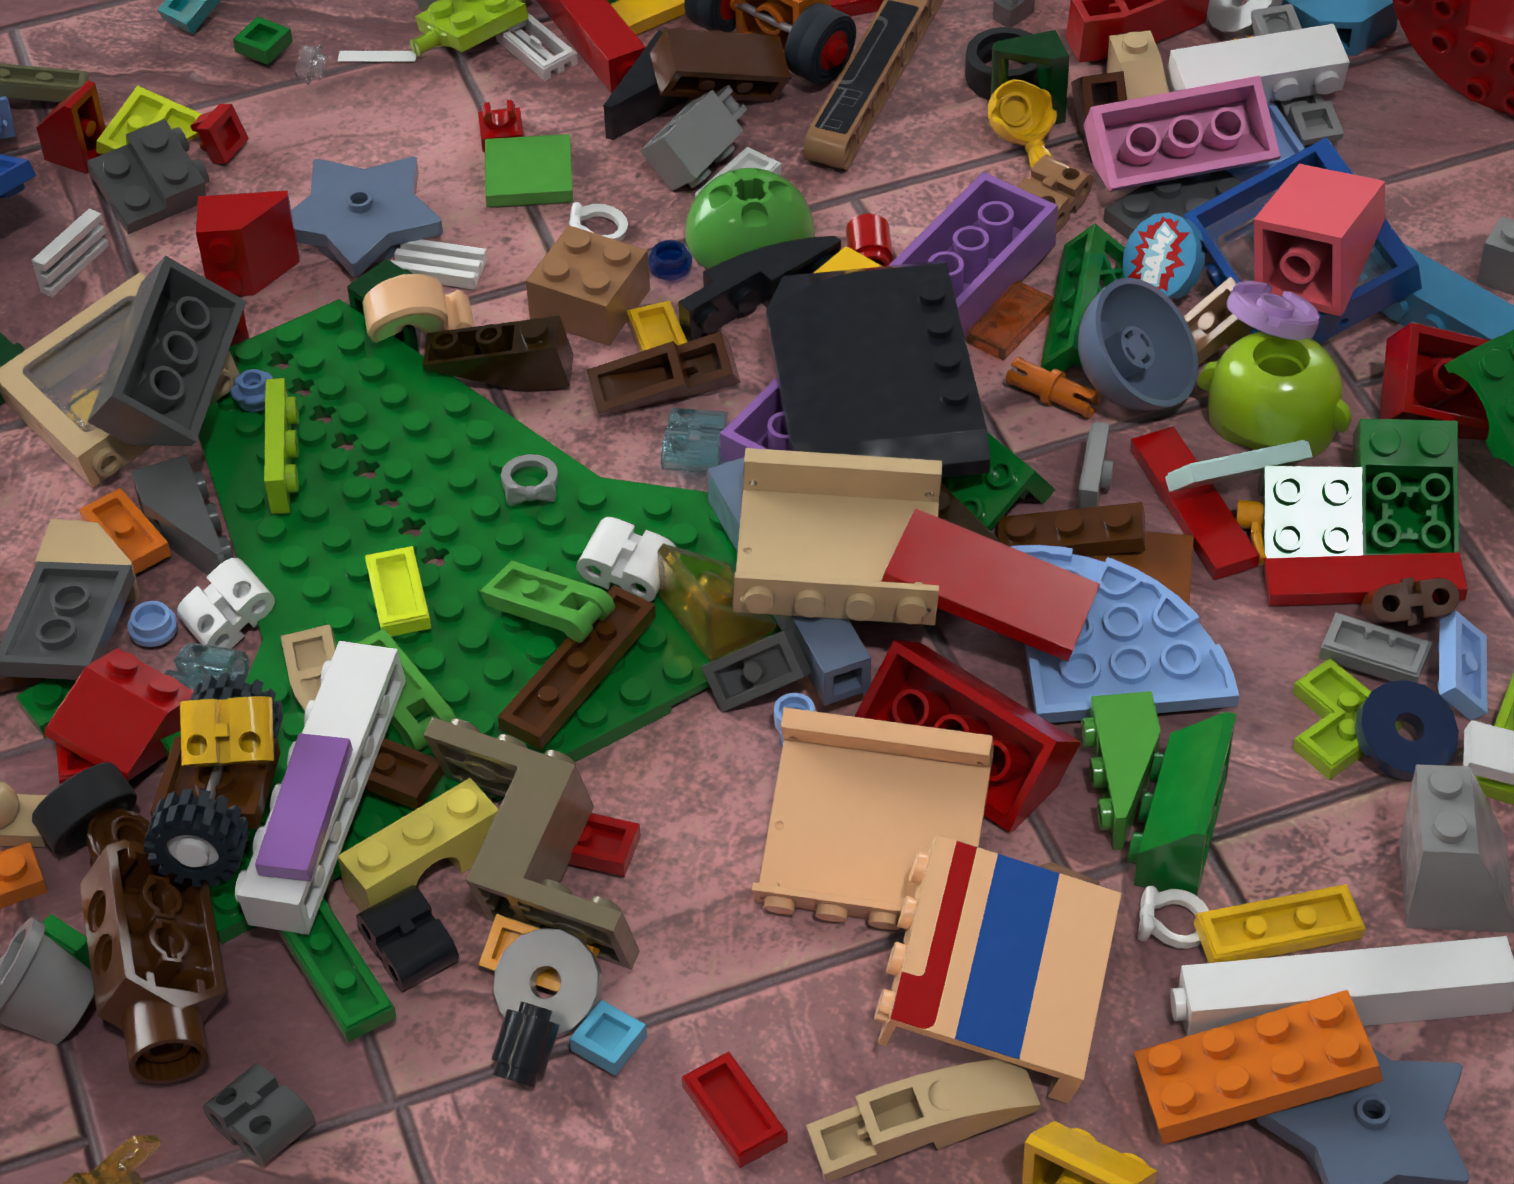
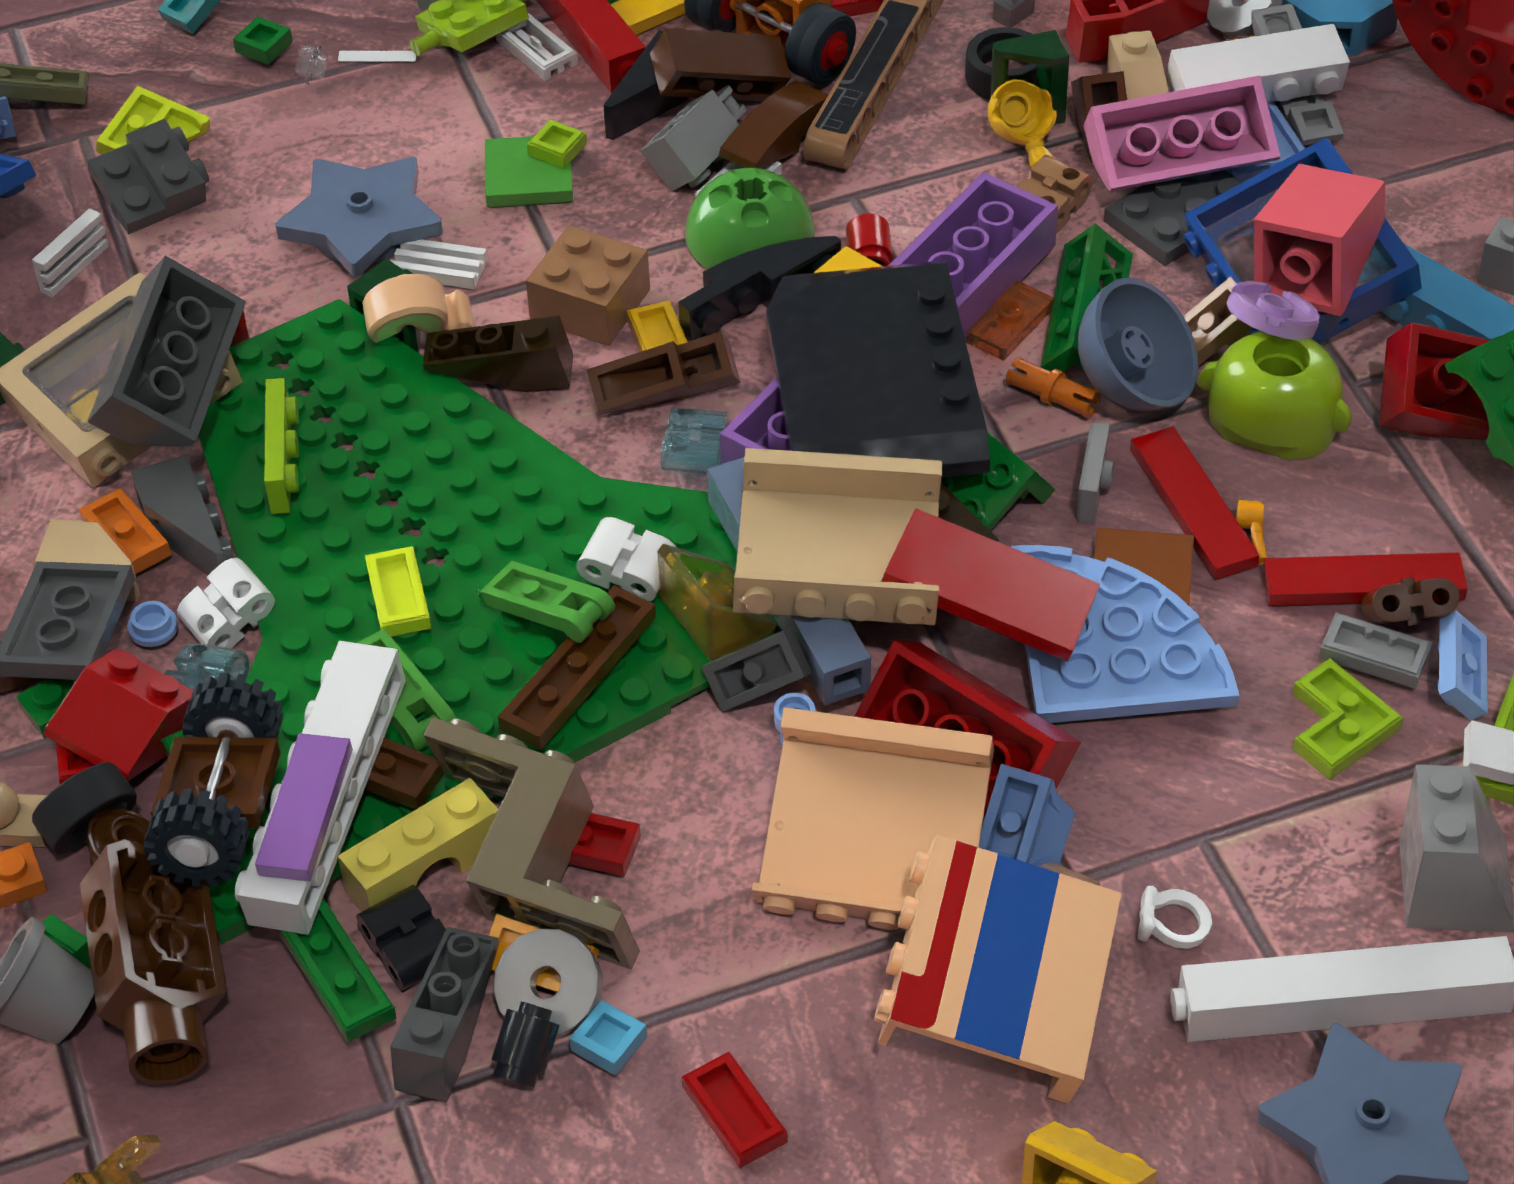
red slope [36,81,106,174] -> none
yellow piece [180,696,274,767] -> none
red tile [190,104,249,164] -> none
red slope [196,190,300,296] -> none
dark grey piece [203,1063,316,1167] -> none
medium blue plate [231,369,273,412] -> none
tan plate [281,624,336,710] -> none
red tile [478,100,524,152] -> none
light grey piece [501,454,558,506] -> none
white piece [569,202,628,241] -> none
clear blue plate [648,240,692,281] -> none
tan slope [806,1058,1042,1183] -> none
reddish brown plate [998,502,1145,557] -> none
bright green slope [1081,691,1161,850] -> none
tile [1123,212,1205,300] -> none
green slope [1128,712,1236,896] -> none
orange plate [1134,990,1383,1145] -> none
light aqua tile [1165,440,1313,493] -> none
yellow tile [1194,884,1366,963] -> none
bracket [1258,466,1363,558] -> none
green slope [1353,419,1459,555] -> none
dark blue tile [1355,680,1459,781] -> none
none -> dark grey slope [390,927,499,1102]
none -> lime tile [527,119,587,169]
none -> reddish brown slope [719,80,828,169]
none -> medium blue slope [979,764,1075,866]

